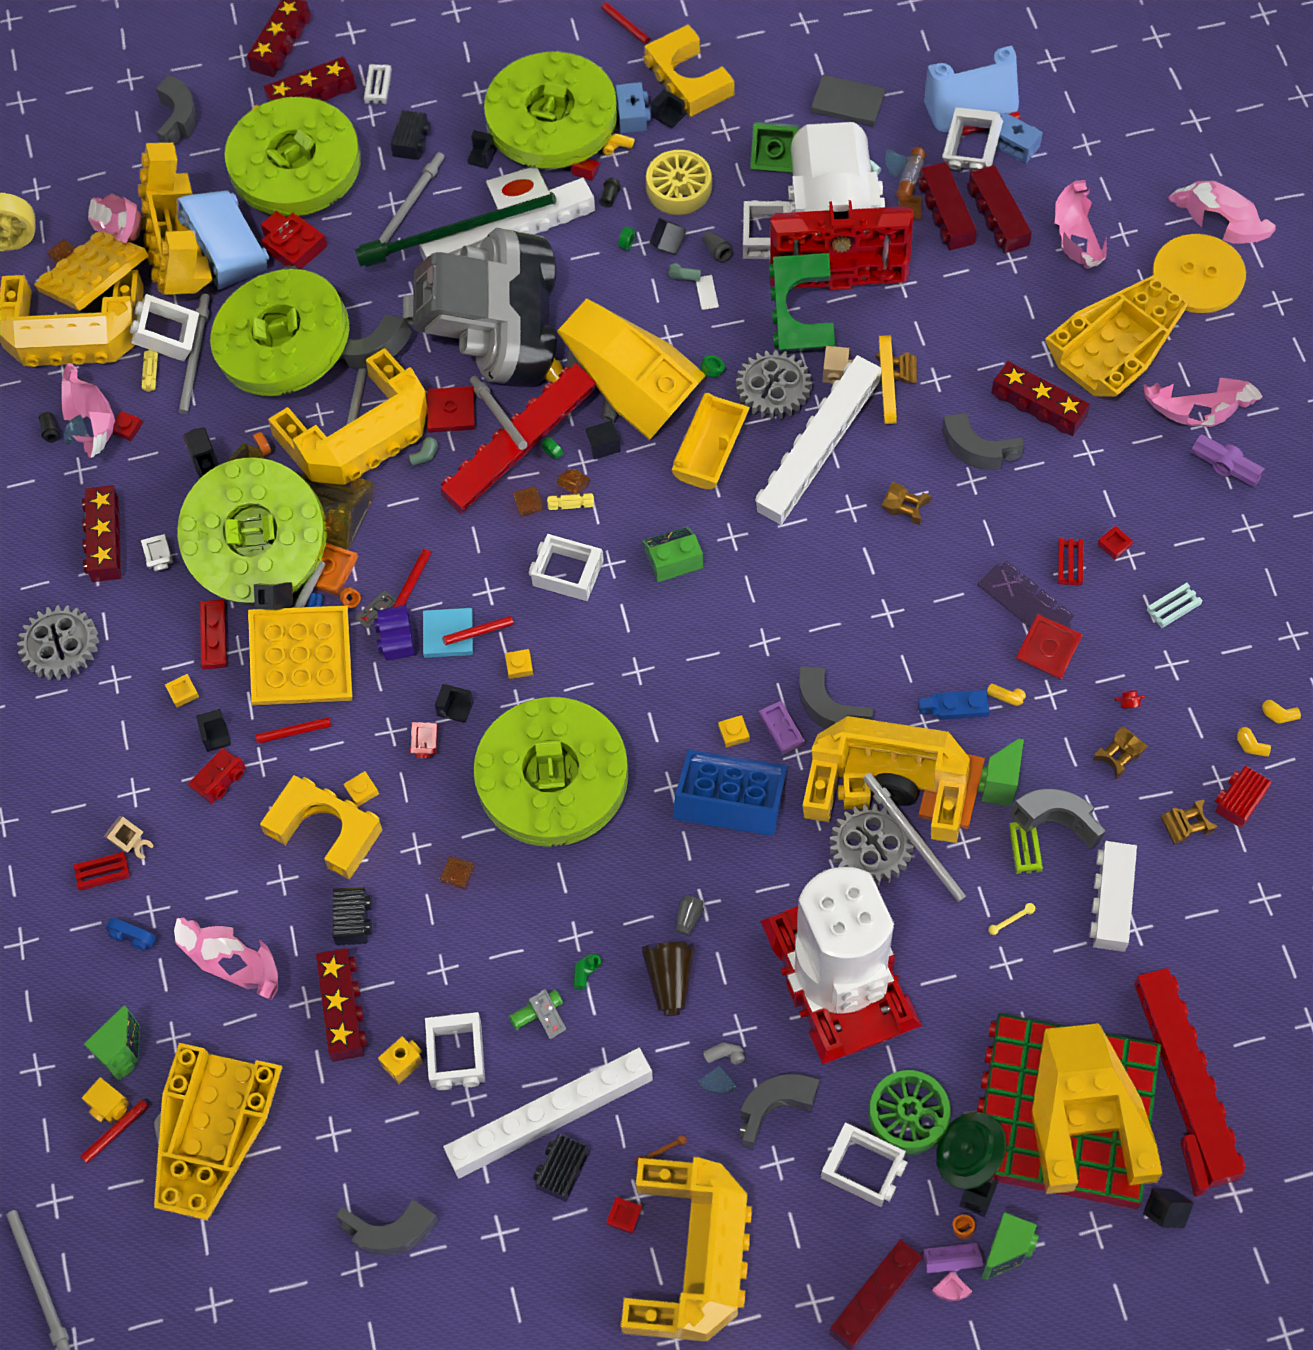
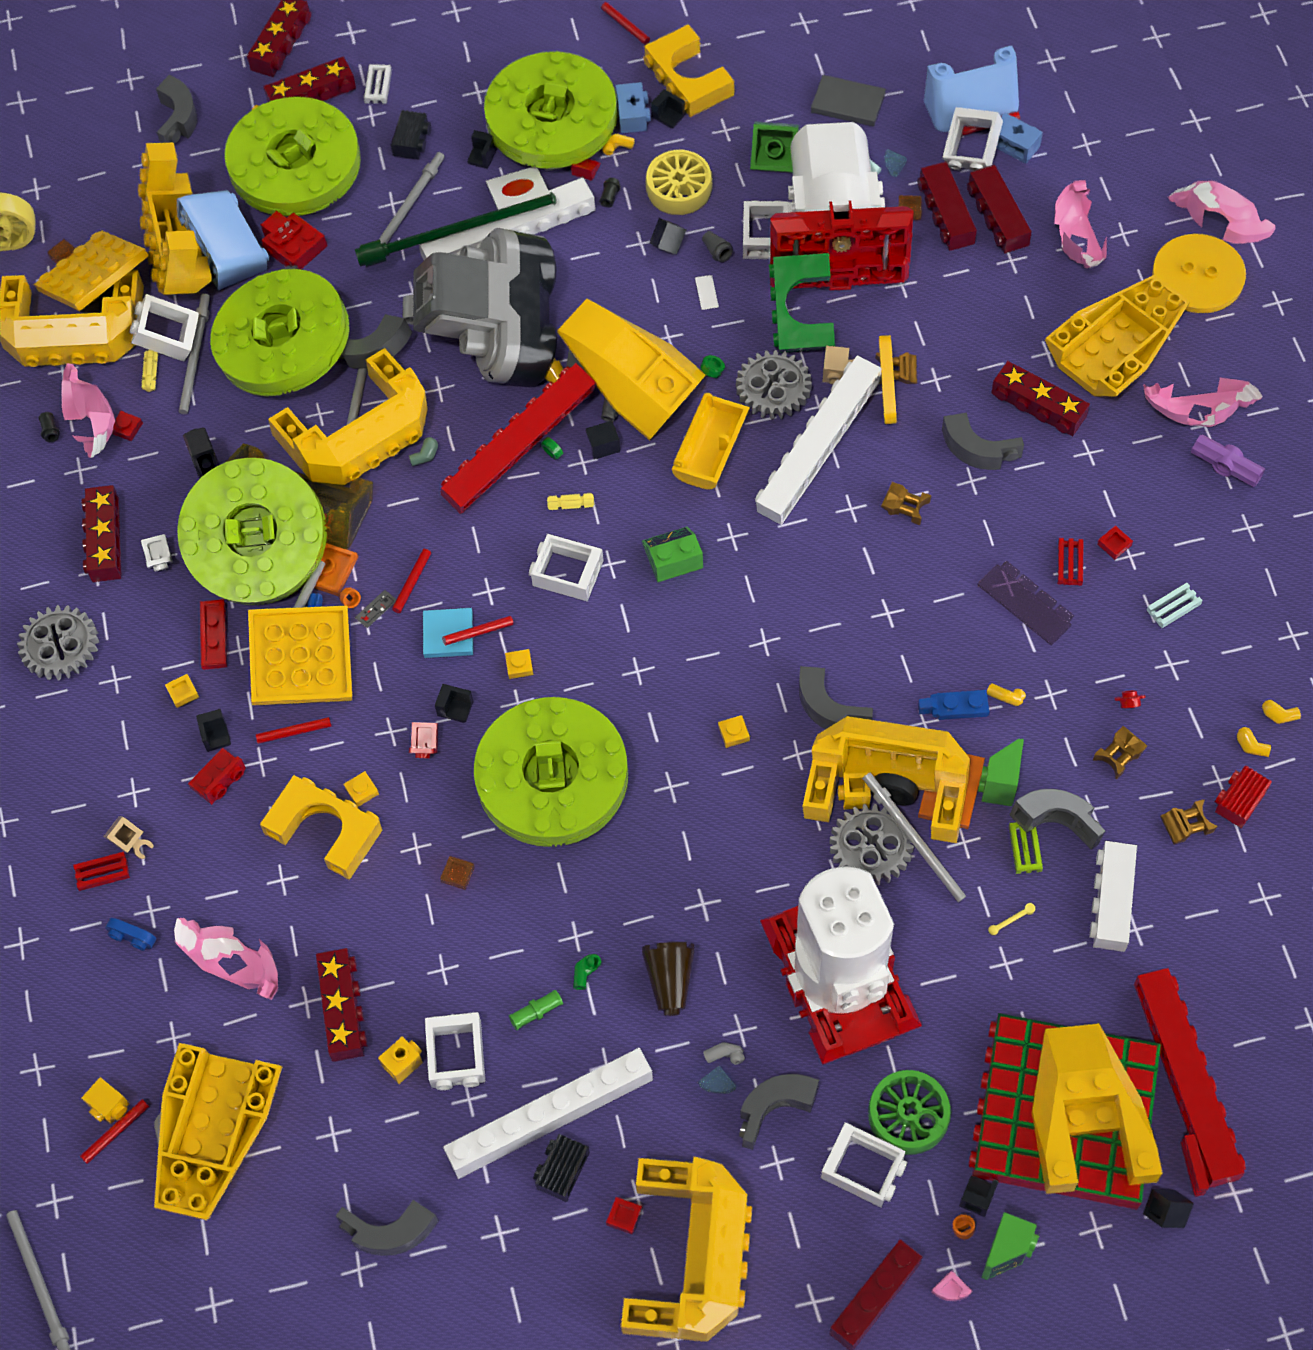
clear light blue tile [64,414,89,444] -> none
bright green slope [84,1006,140,1081] -> none
bright pink animal [88,194,142,243] -> none
orange tile [252,432,271,456] -> none
black panel [254,582,293,610] -> none
black brick [332,887,372,946] -> none
dark purple brick [374,605,415,660] -> none
red plate [427,386,475,433] -> none
light grey bar [470,376,527,450] -> none
clear orange plate [513,486,543,517] -> none
sticker [529,989,566,1040] -> none
clear orange plate [557,468,590,495] -> none
green tile [618,226,635,250] -> none
dark orange hinge [634,1135,687,1166] -> none
sand green arm [668,263,701,281] -> none
blue slope [673,750,787,836] -> none
dark grey cone [675,895,704,936] -> none
medium lavender plate [759,701,805,755] -> none
piece [896,146,926,202] -> none
medium lavender plate [922,1243,983,1273] -> none
dark green piece [936,1112,1006,1190] -> none
red plate [1016,614,1083,680] -> none

